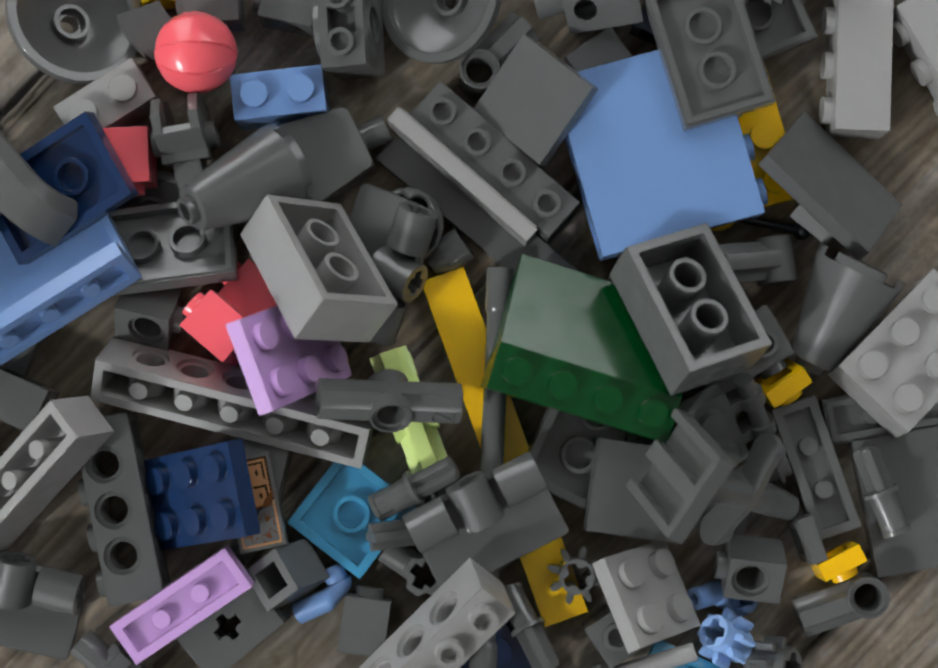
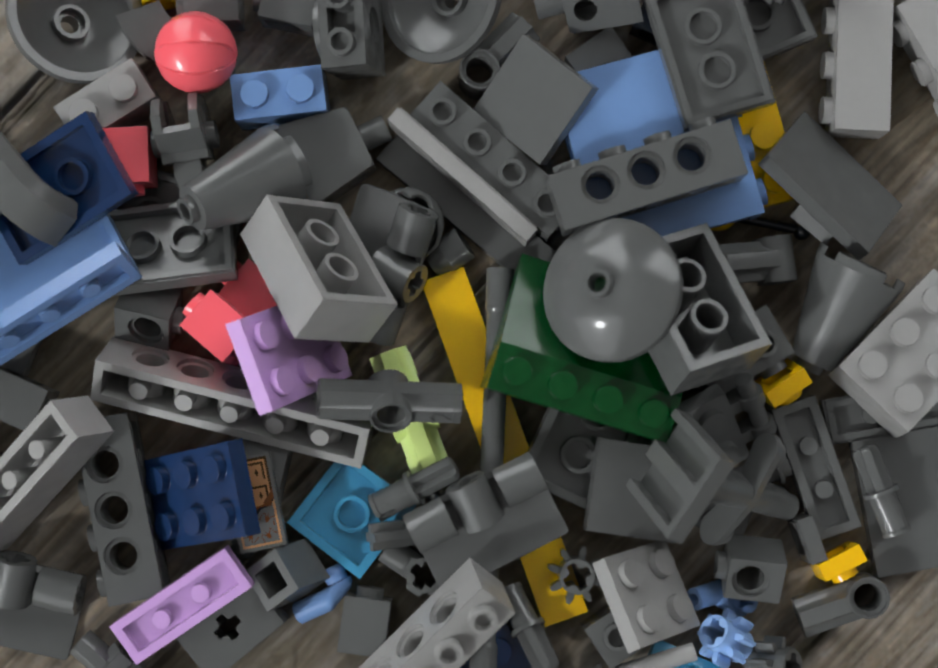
none -> dark grey dish [543,218,683,363]
none -> dark grey brick [545,116,748,237]

